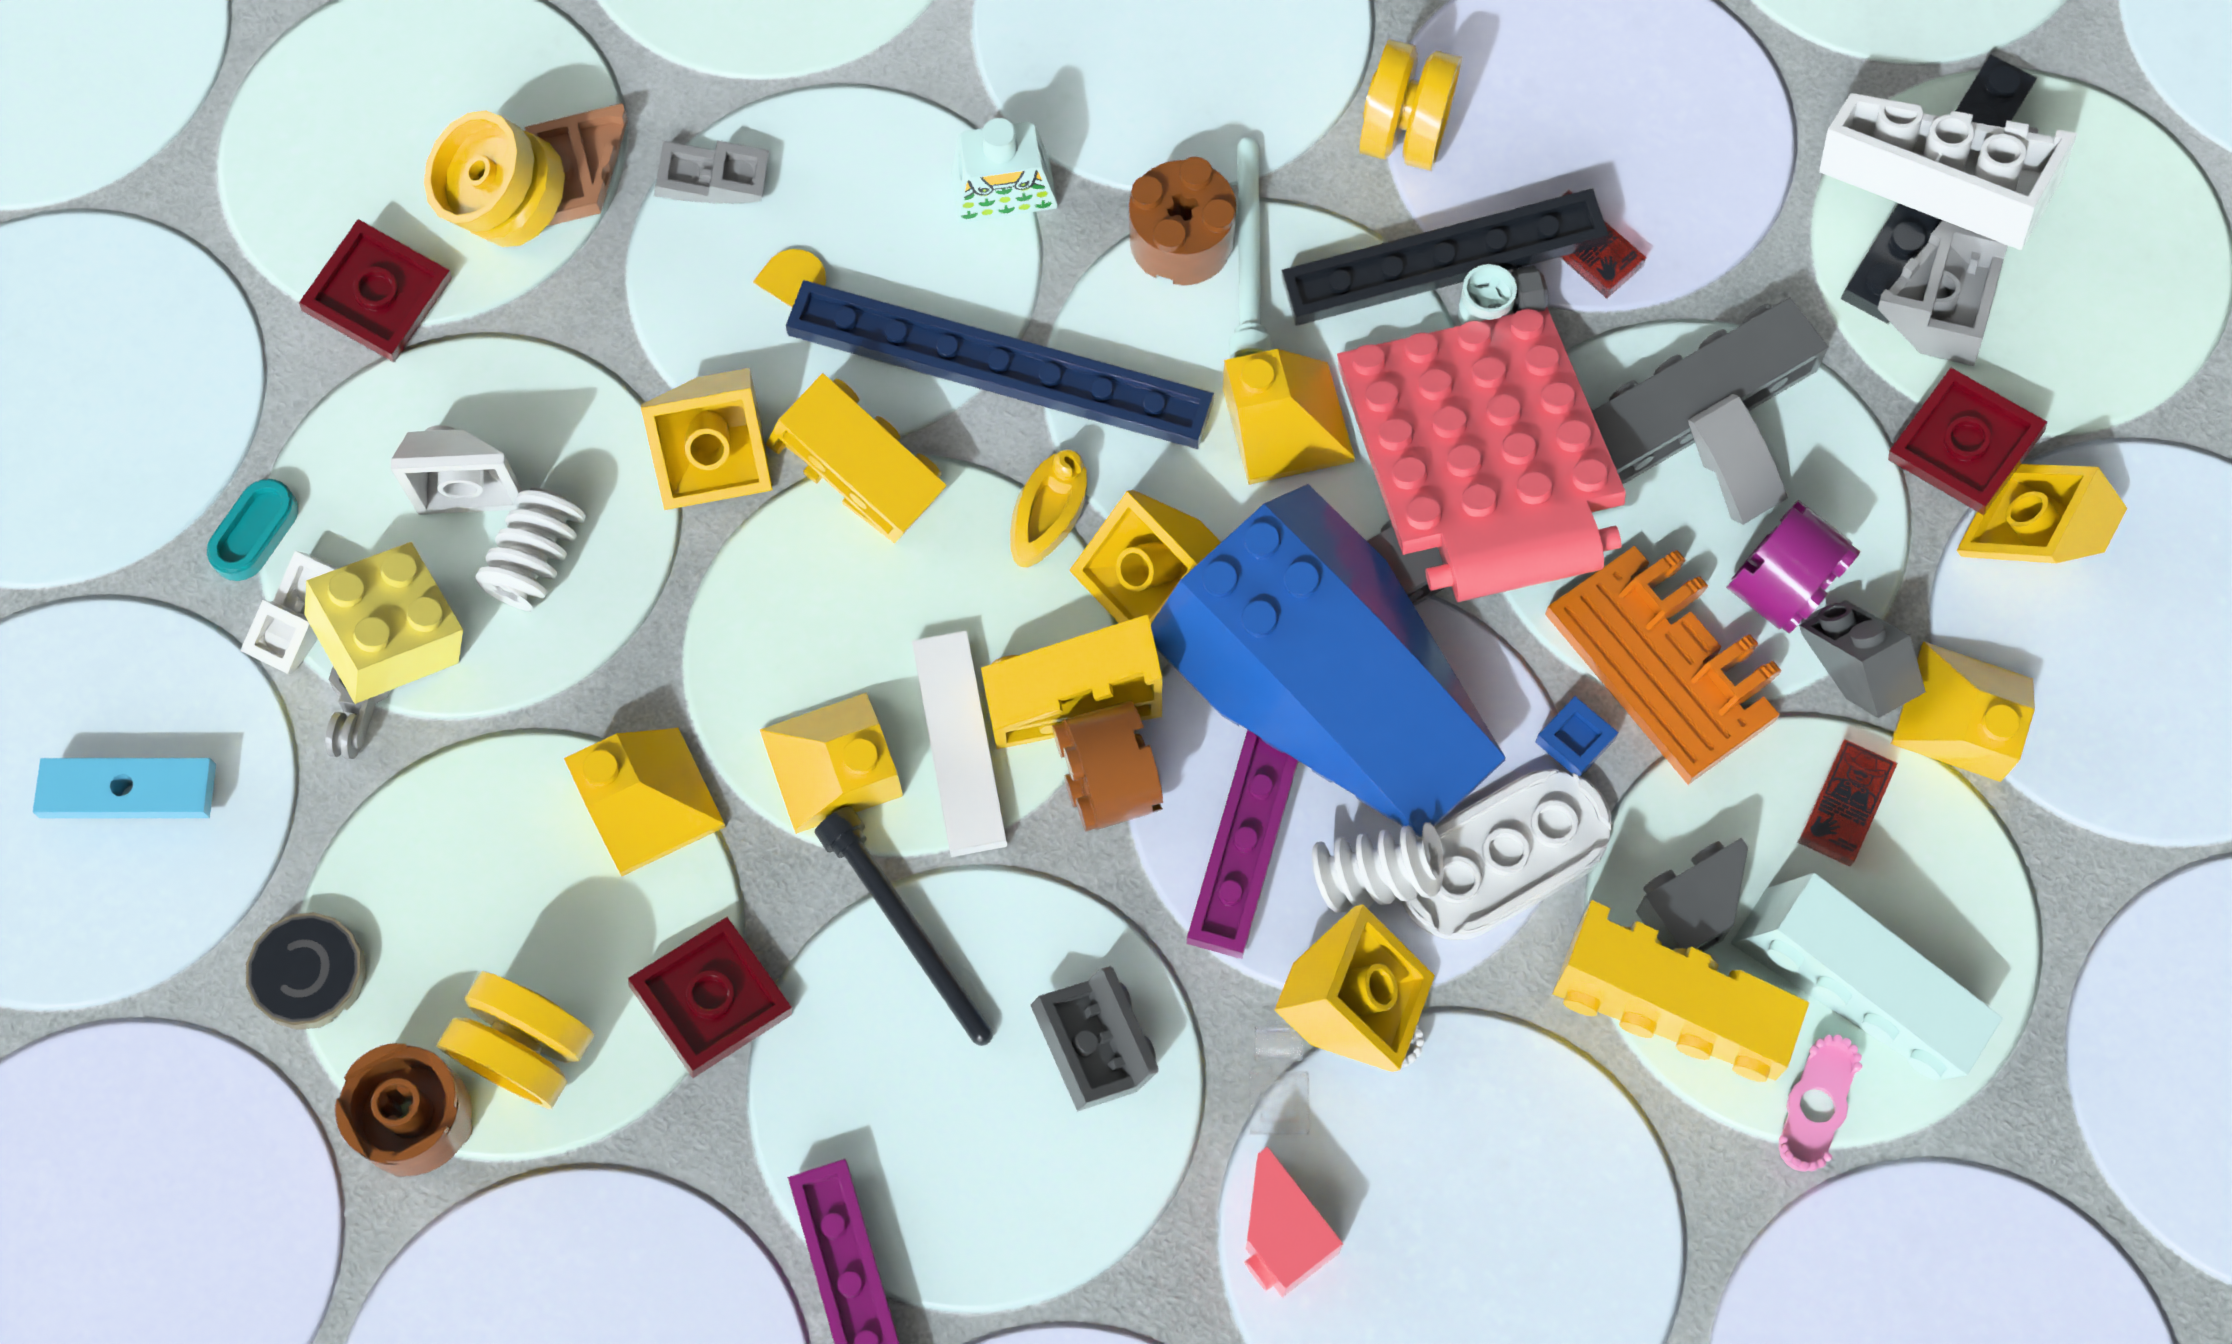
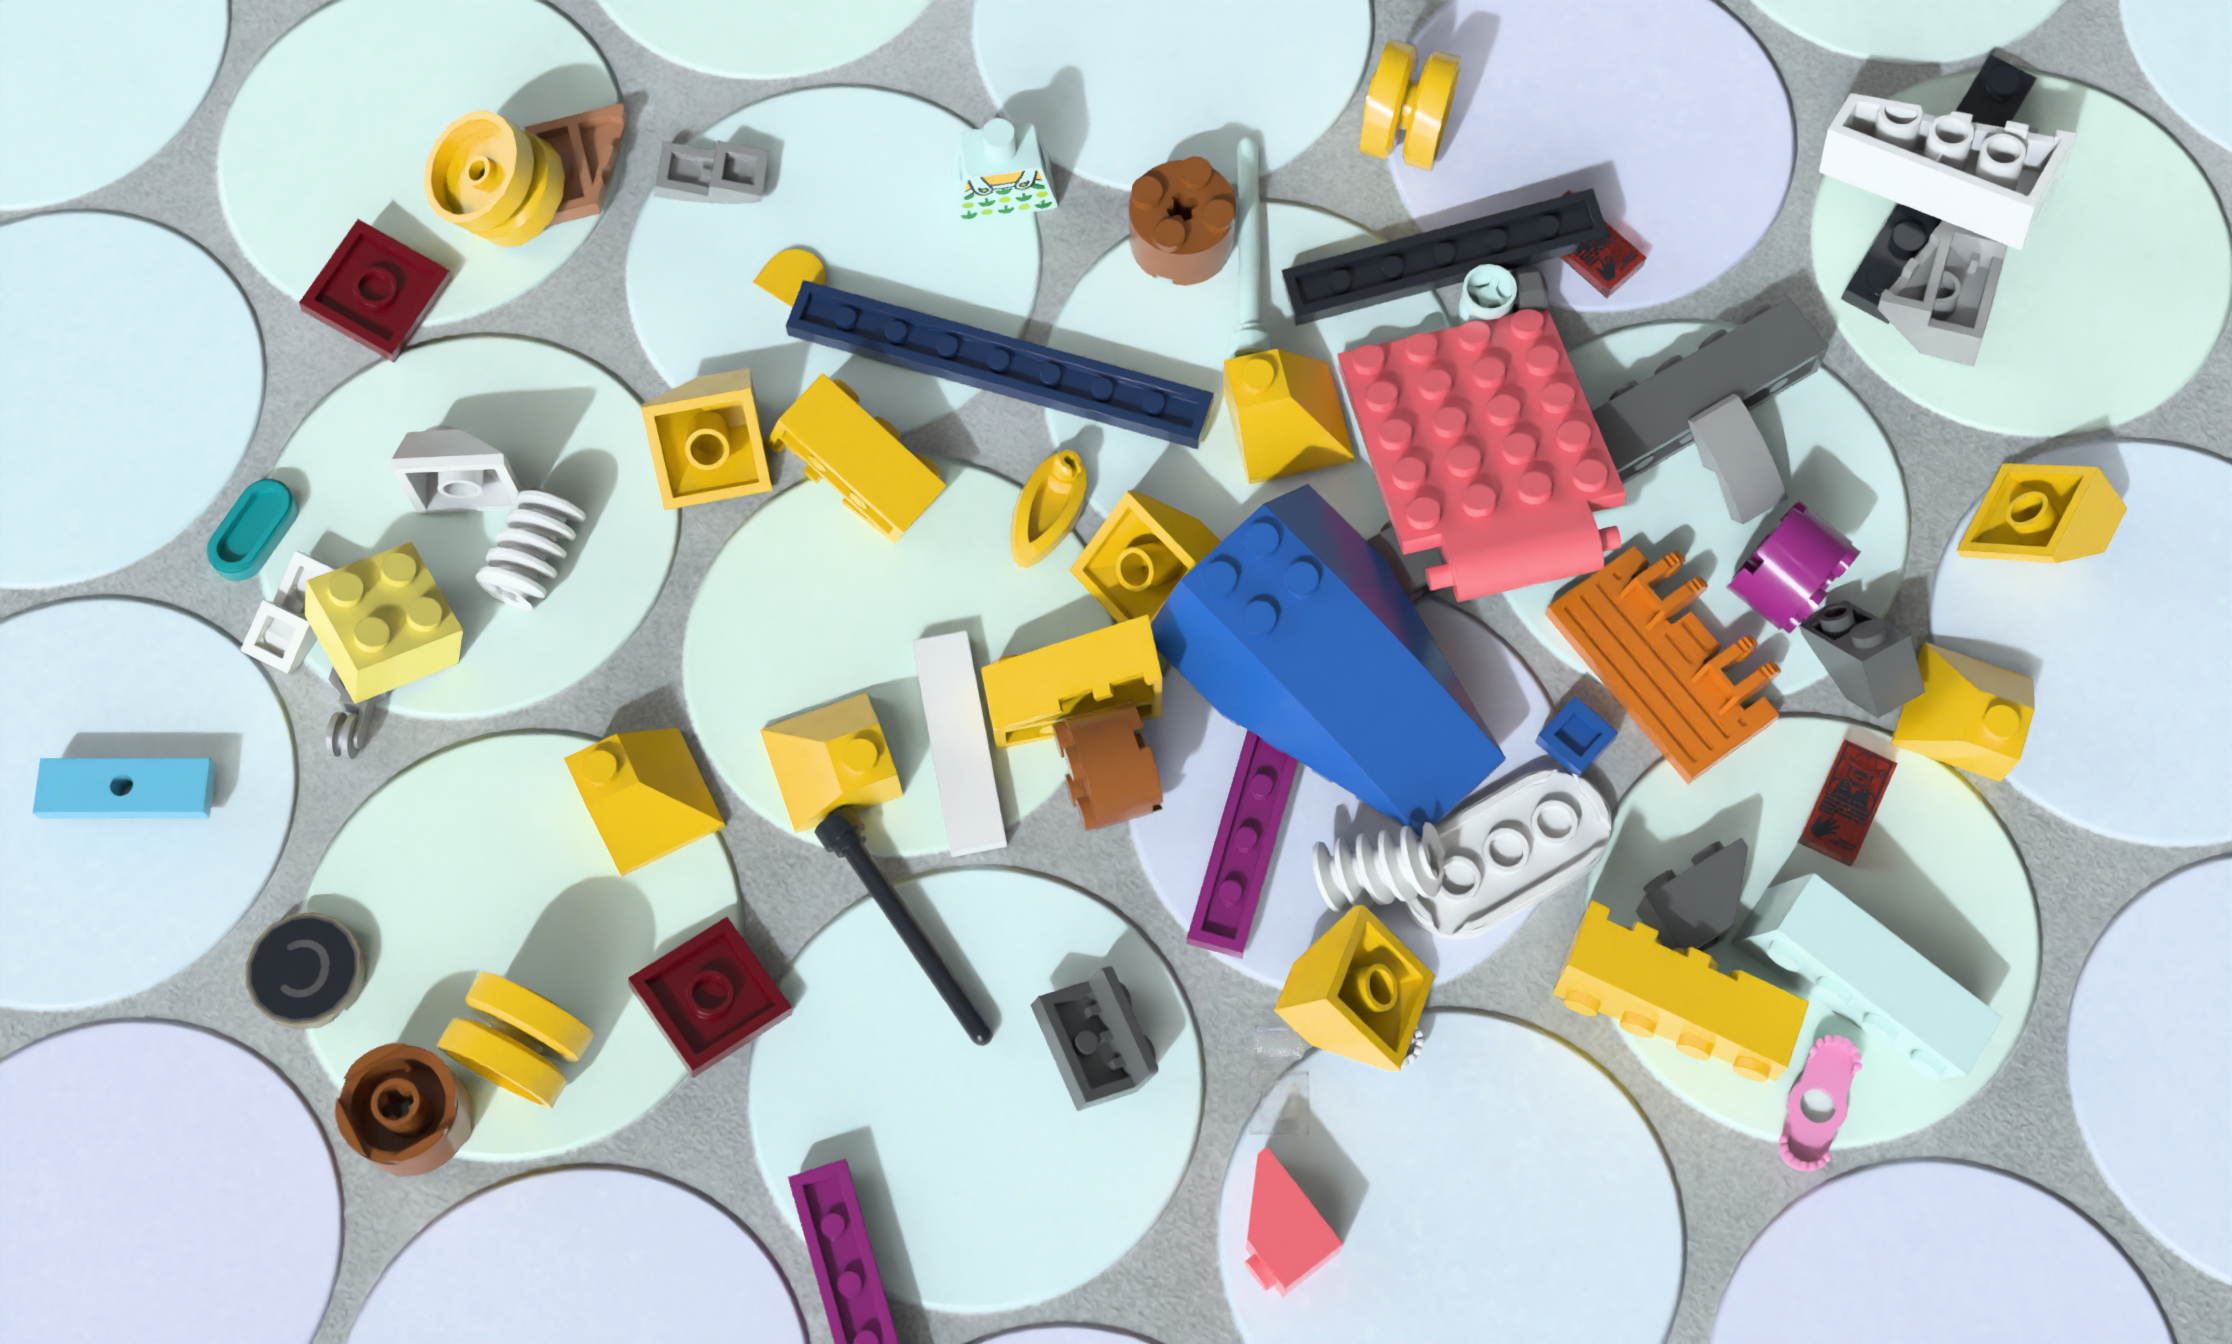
dark red plate [1888,368,2047,515] -> none

